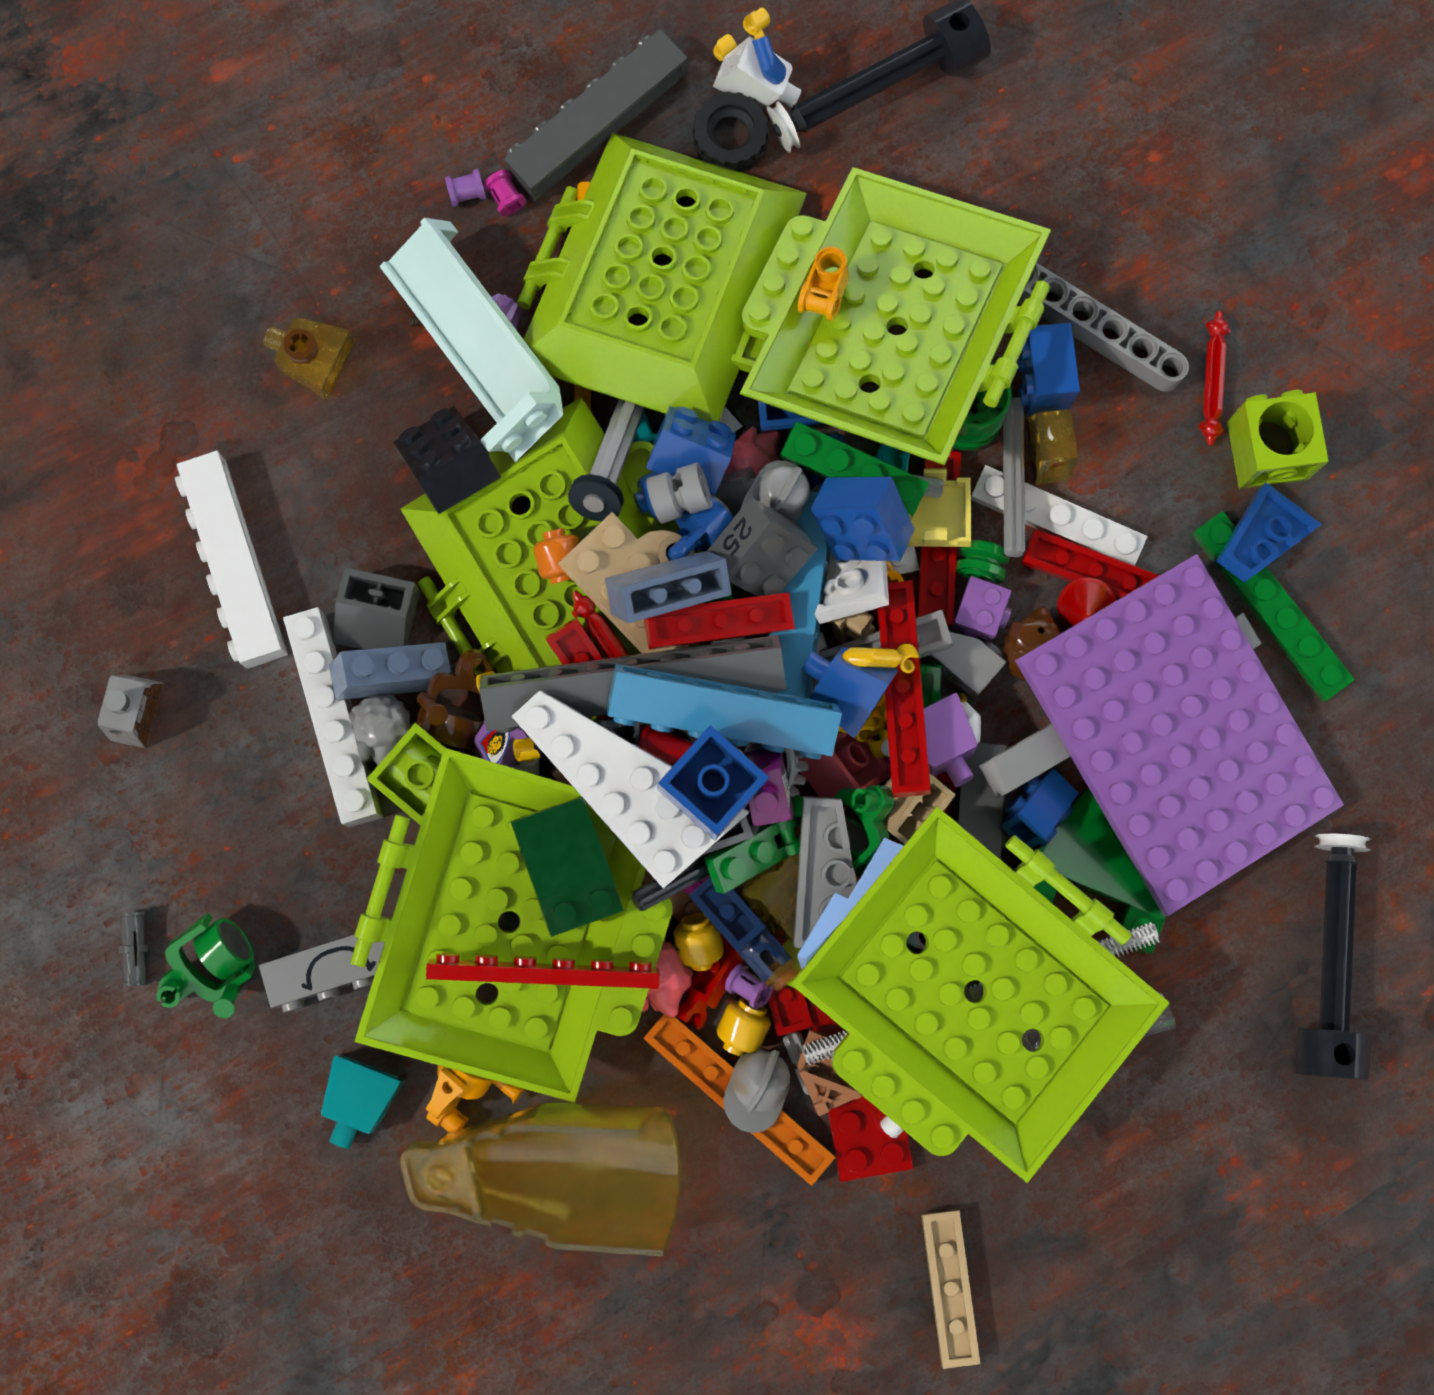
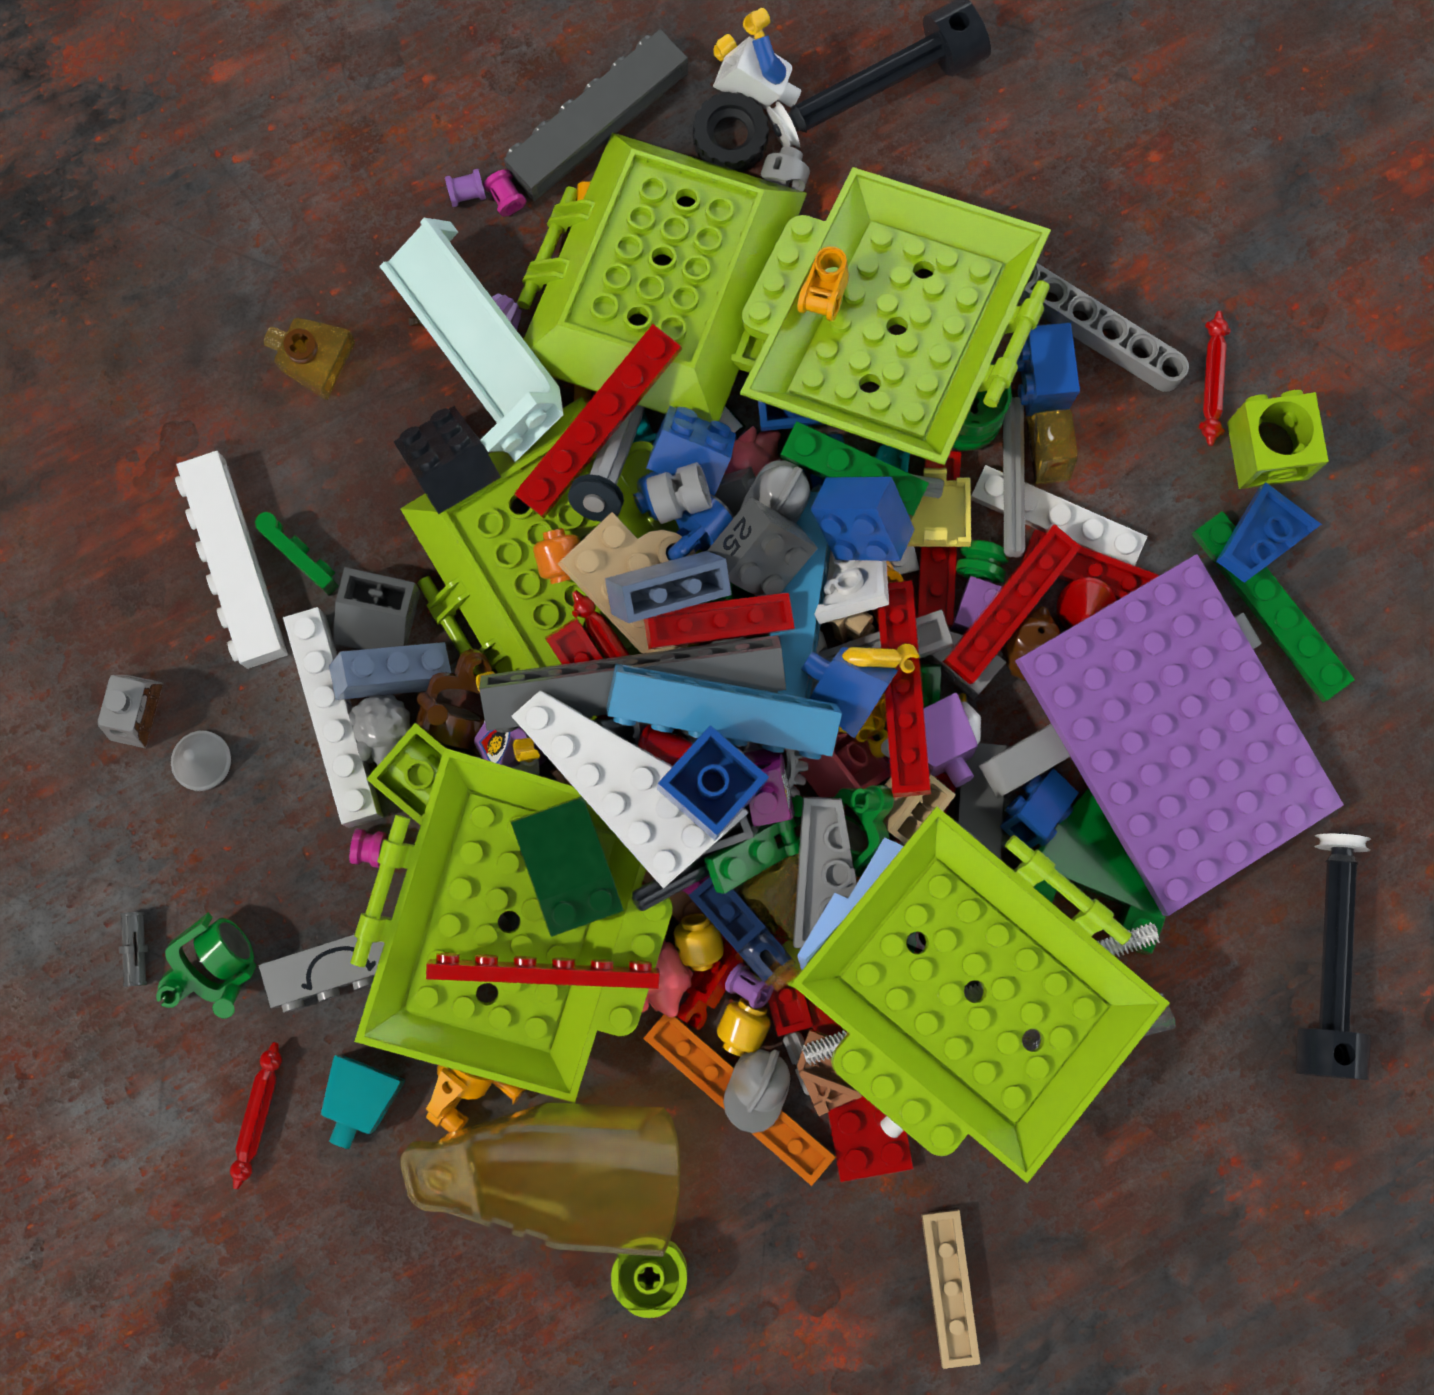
none -> light grey hat [171,731,231,791]
none -> red wheel [230,1042,282,1190]
none -> green plate [255,512,339,596]
none -> dark pink wheel [349,828,387,868]
none -> red plate [514,324,682,518]
none -> lime brick [611,1235,688,1318]
none -> light grey piece [761,146,810,192]
none -> red plate [942,524,1081,685]

